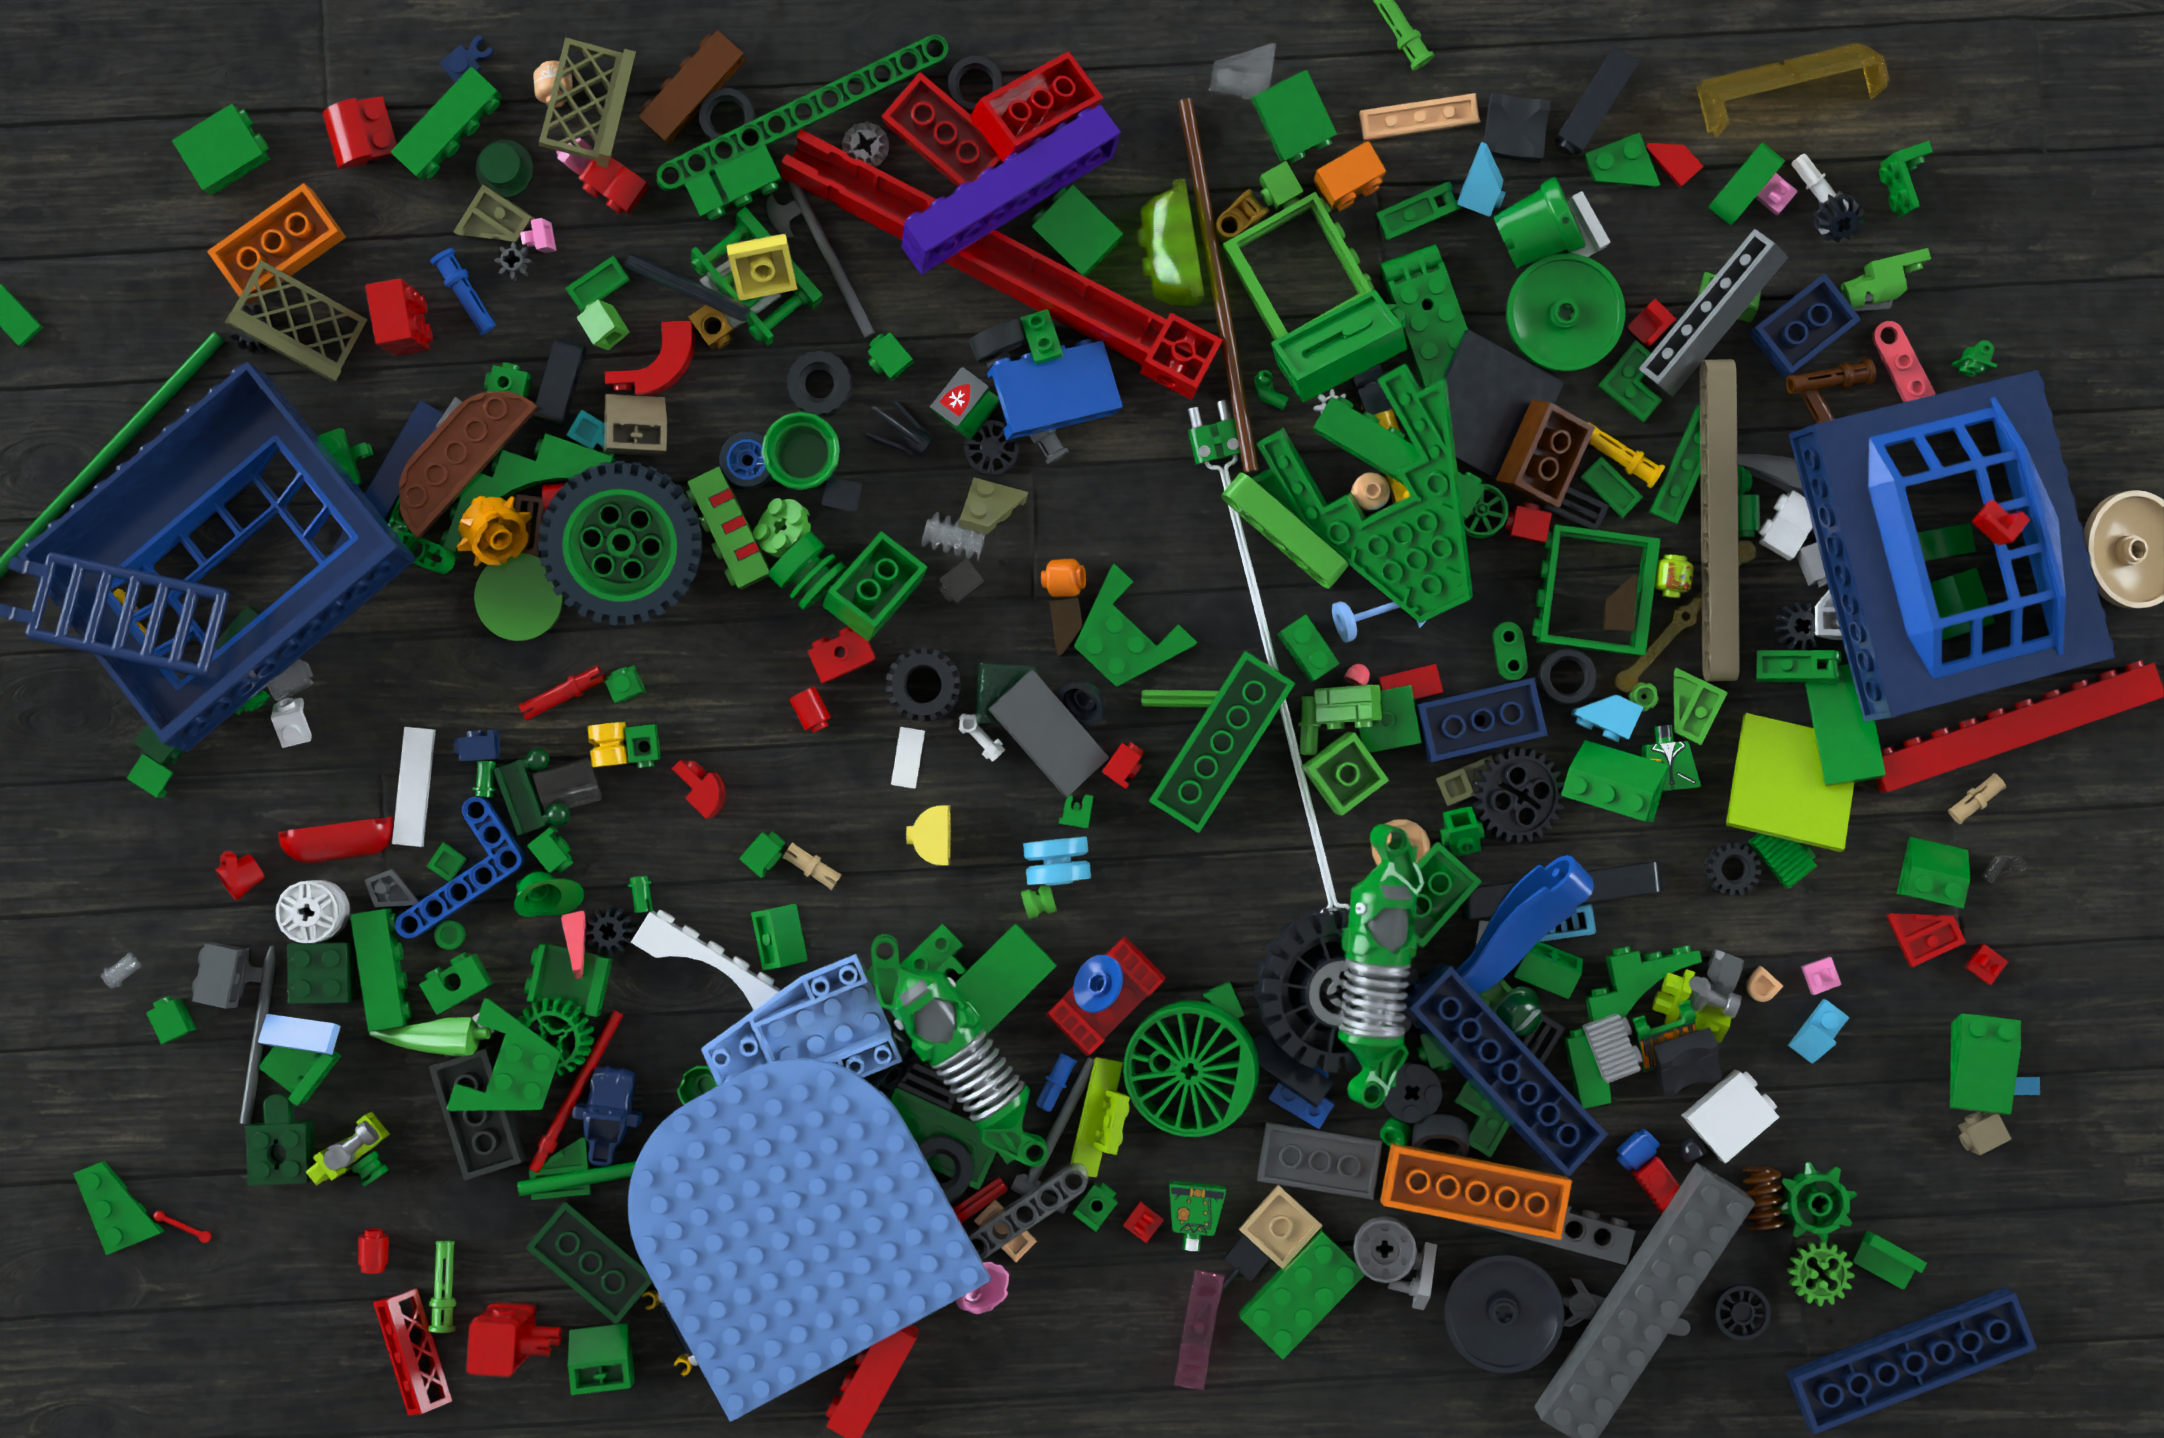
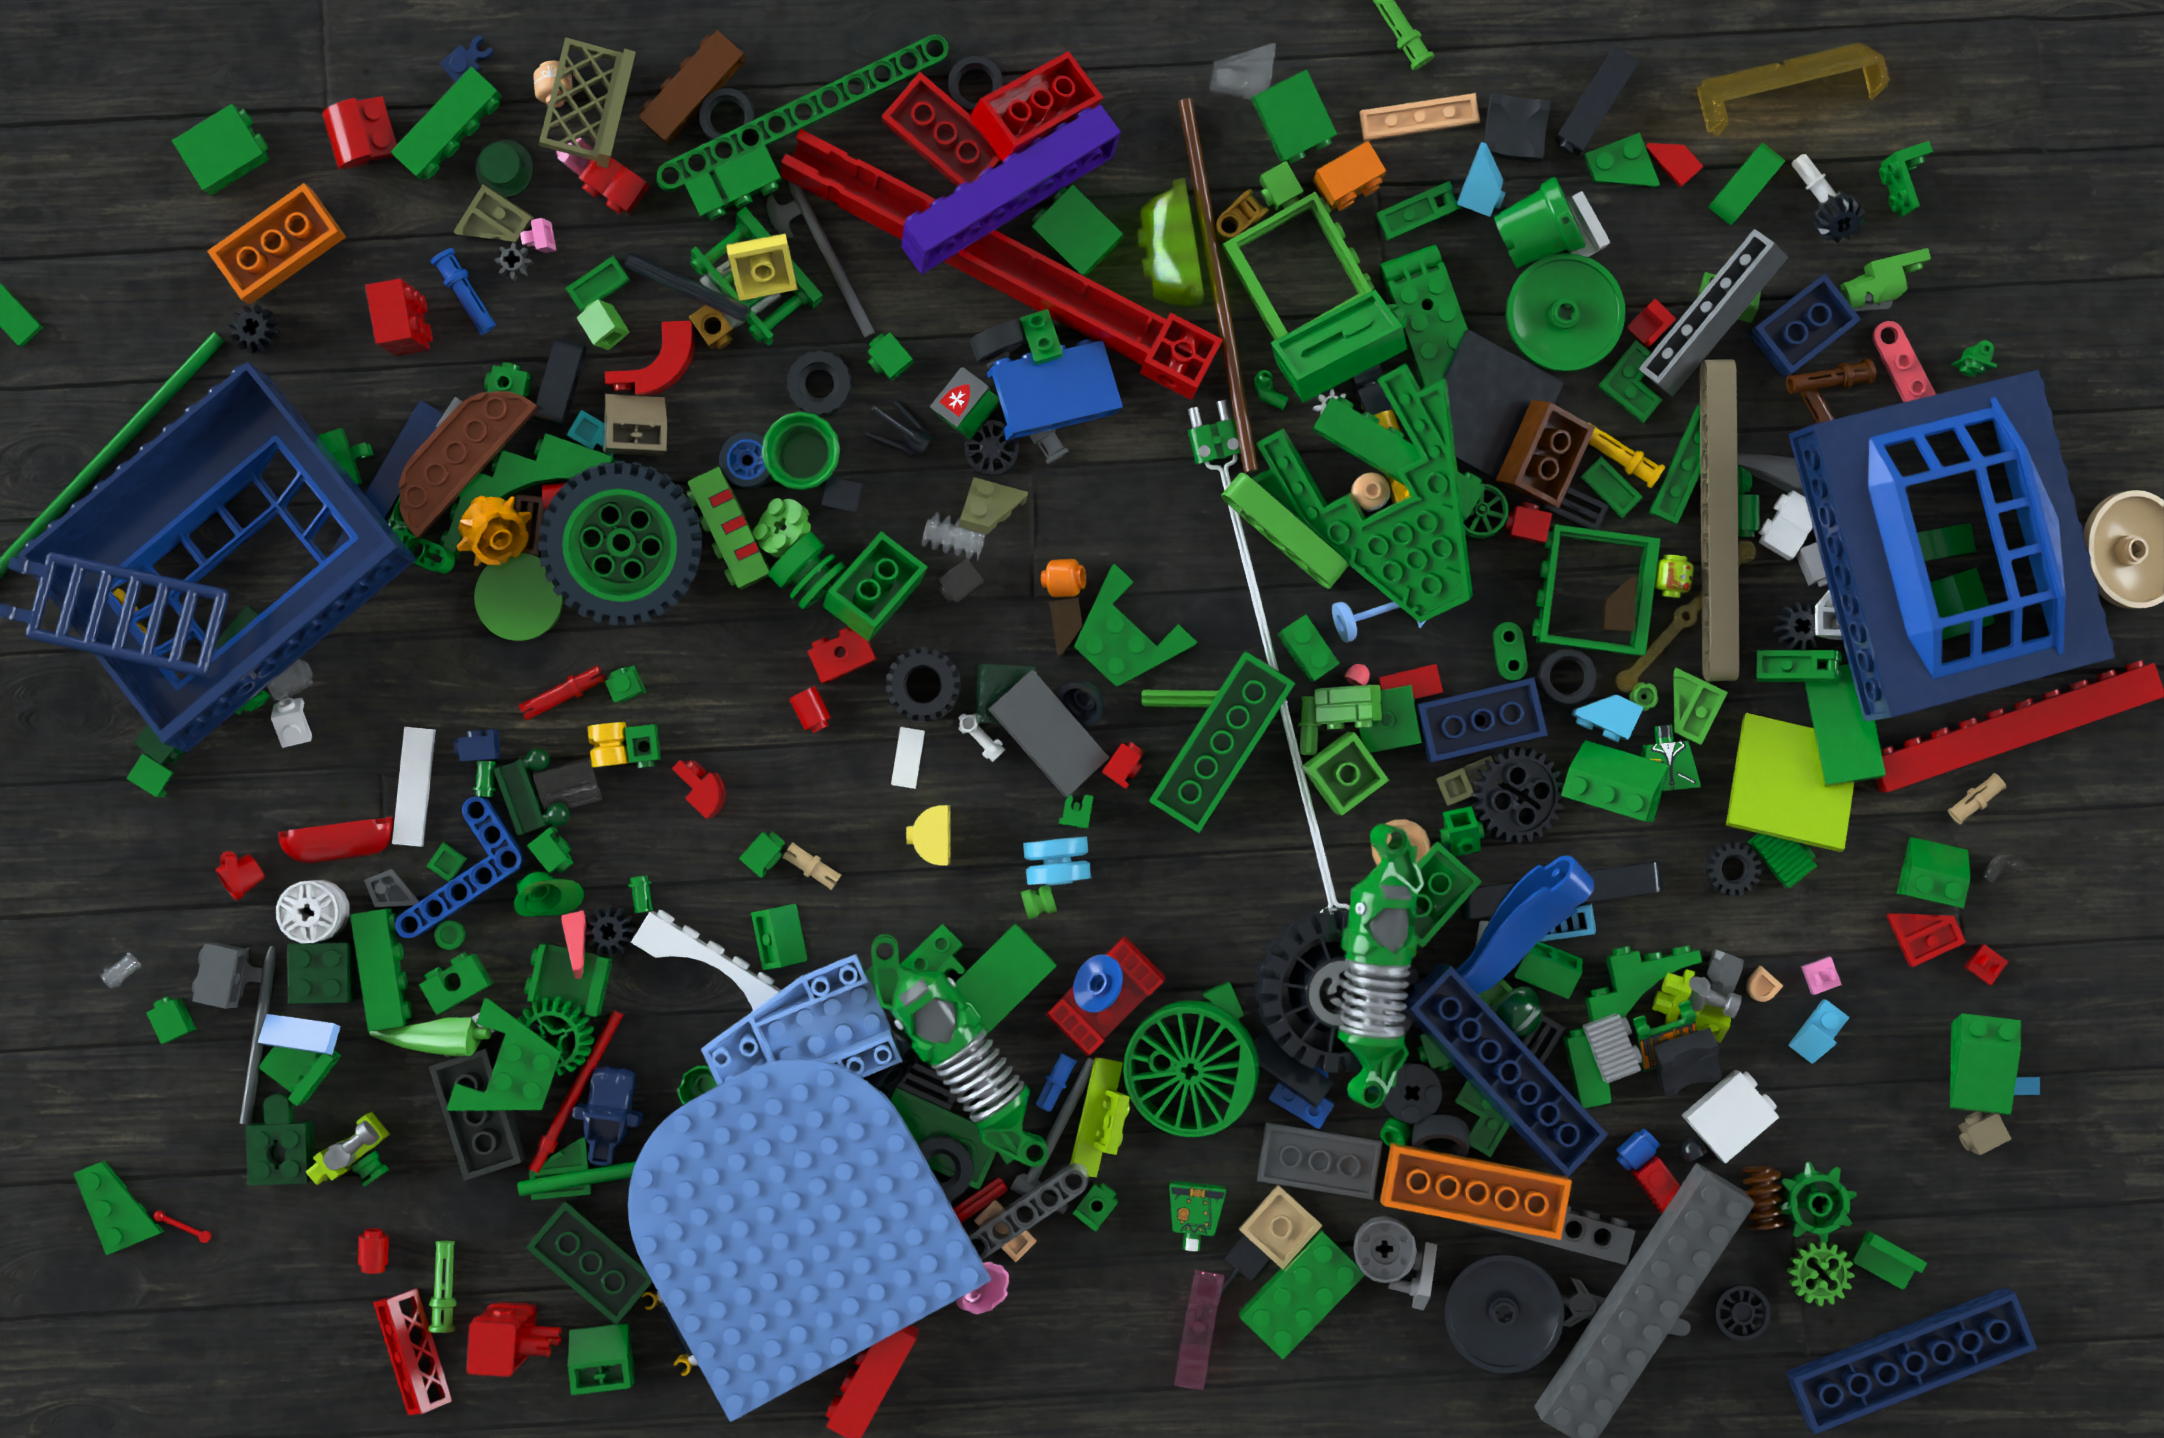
olive fence [225,260,367,381] -> none
light grey gear [842,121,889,167] -> none
red tile [1123,1201,1164,1243] -> none
bright pink tile [1755,173,1798,216] -> none
red panel [1972,500,2030,546] -> none

